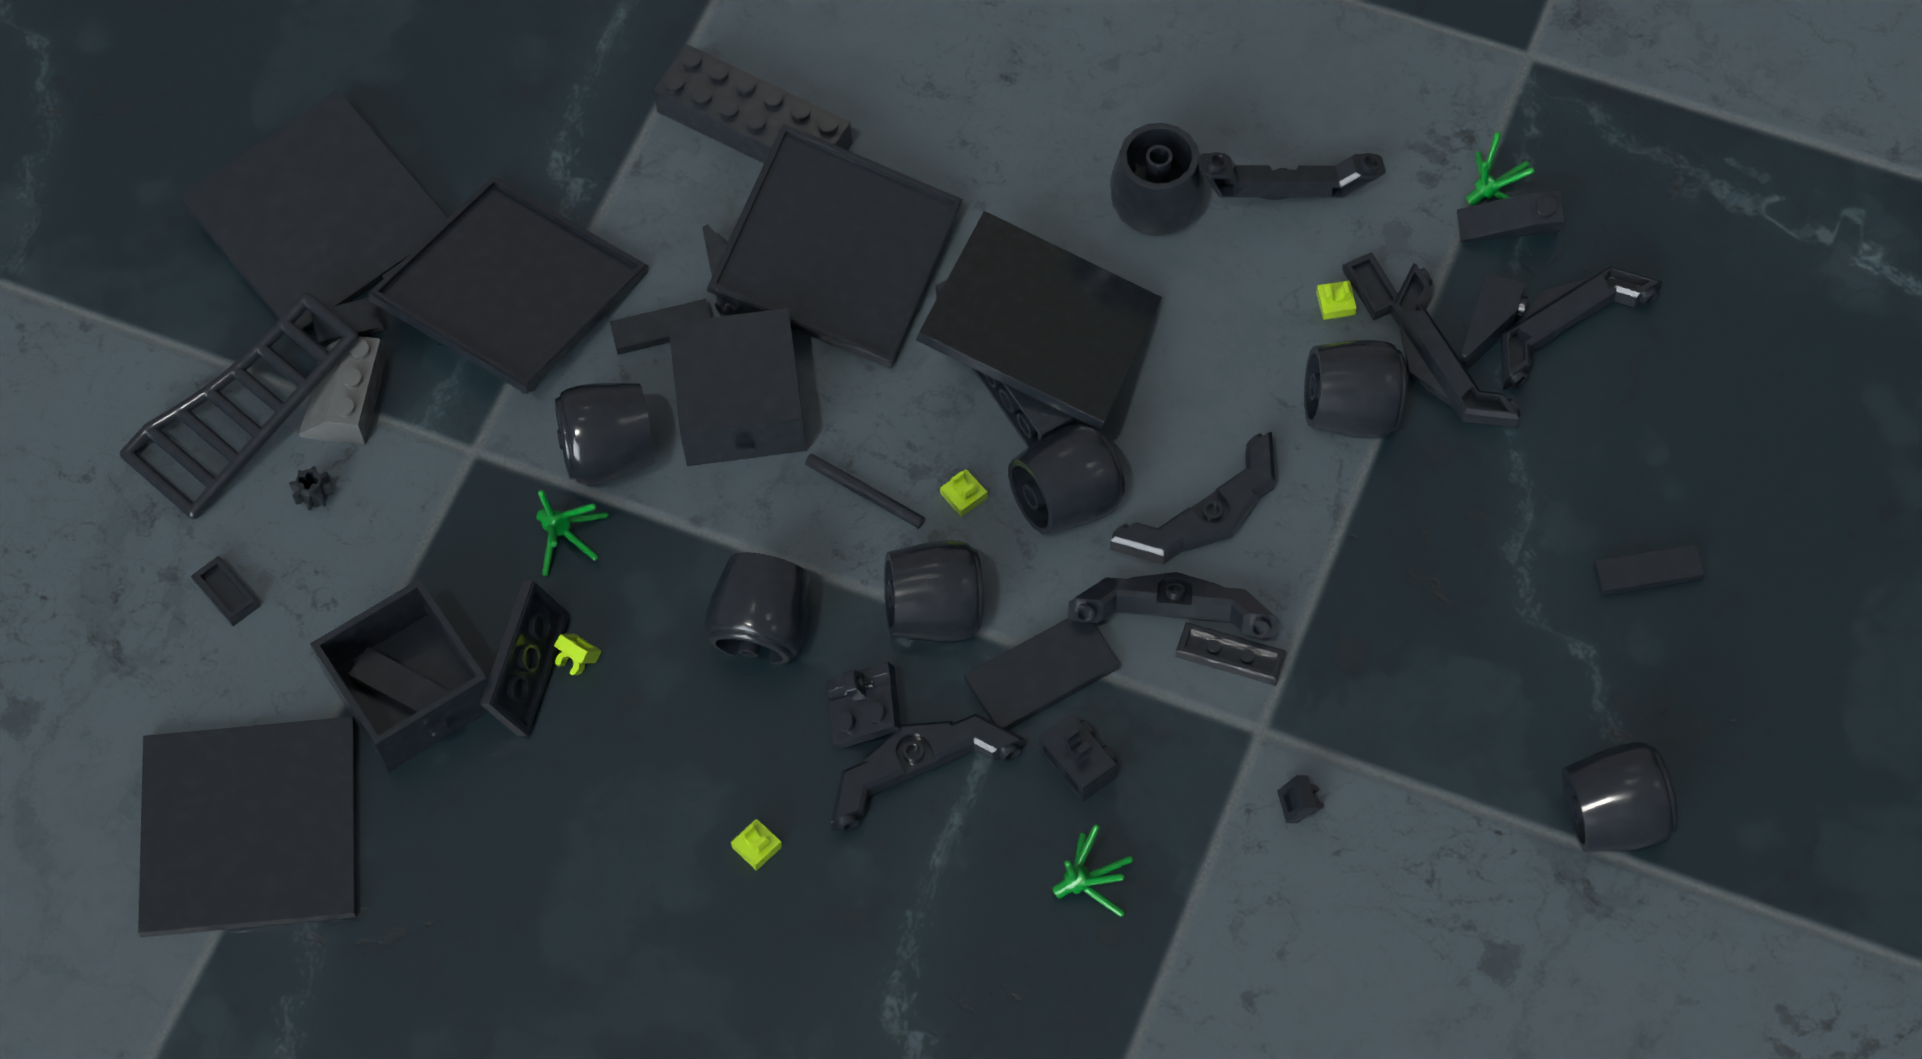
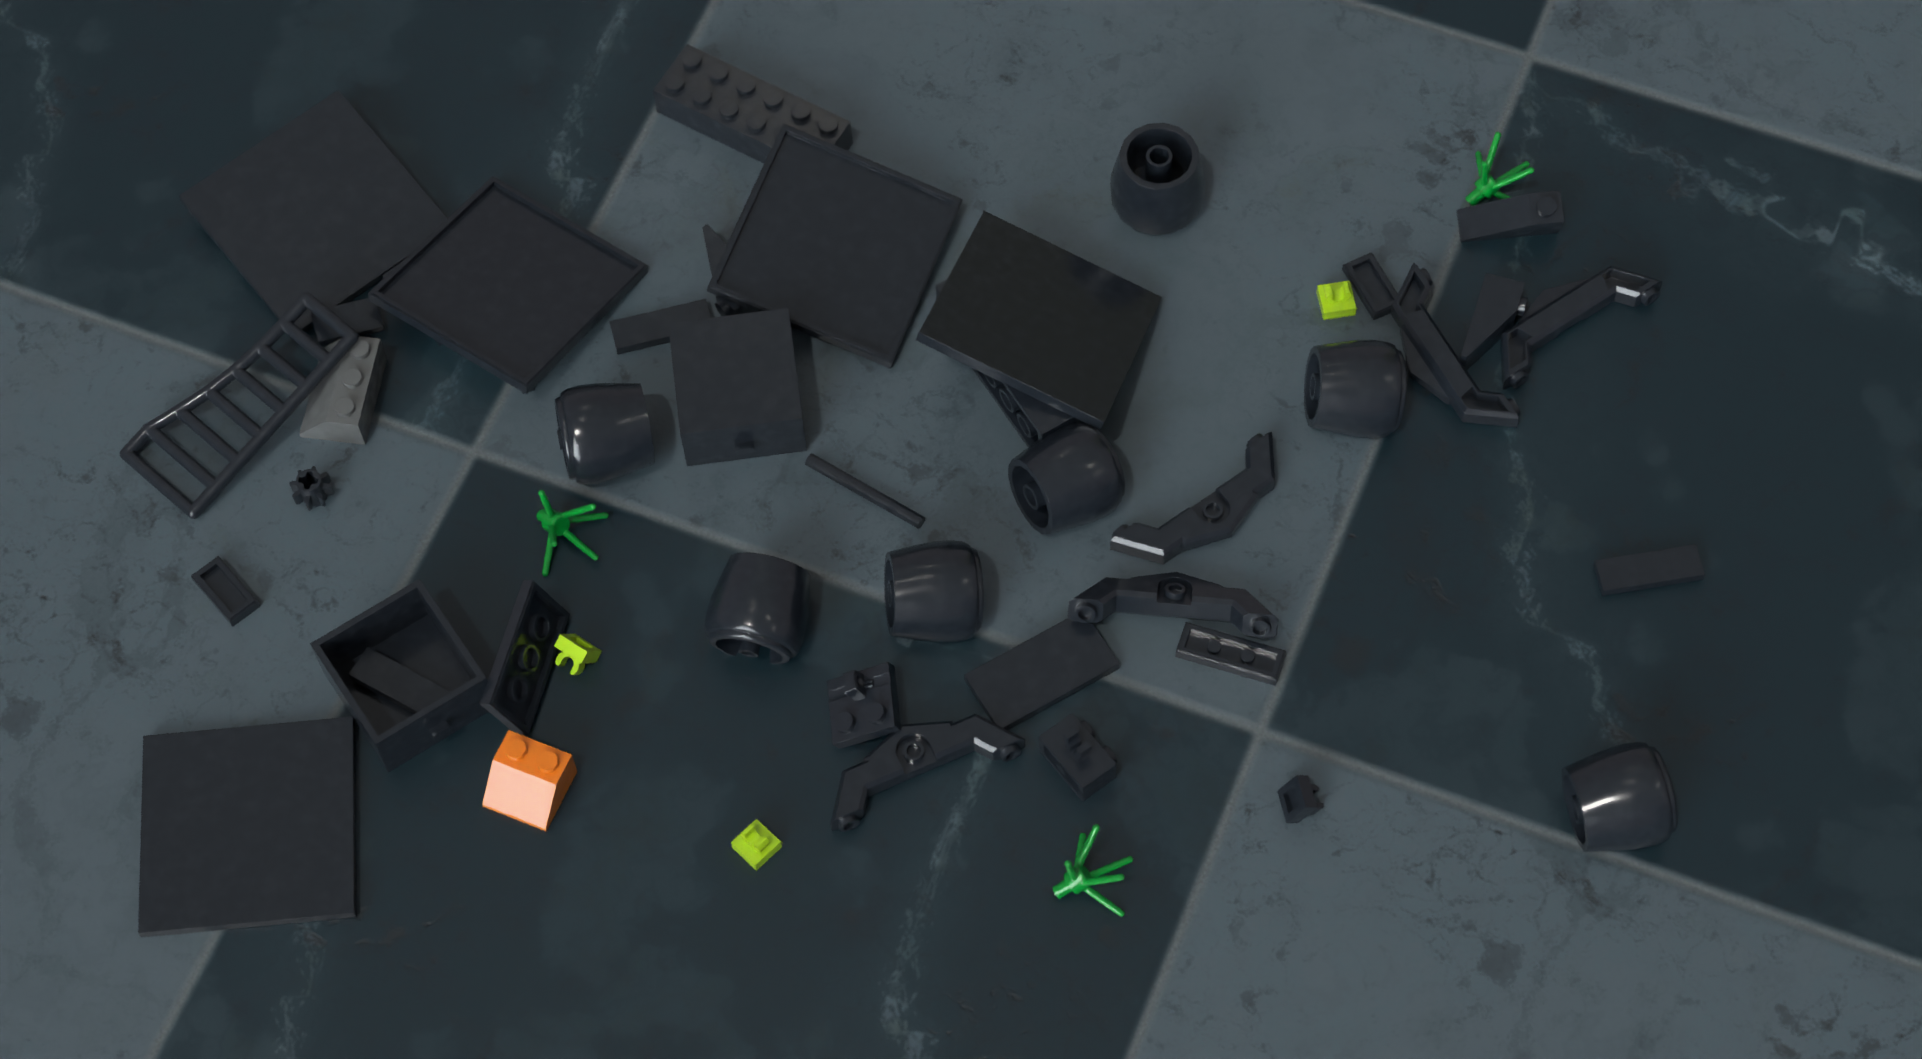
lime tile [940,469,988,517] -> none
black helmet [1199,152,1386,200] -> none
none -> orange slope [482,730,577,832]

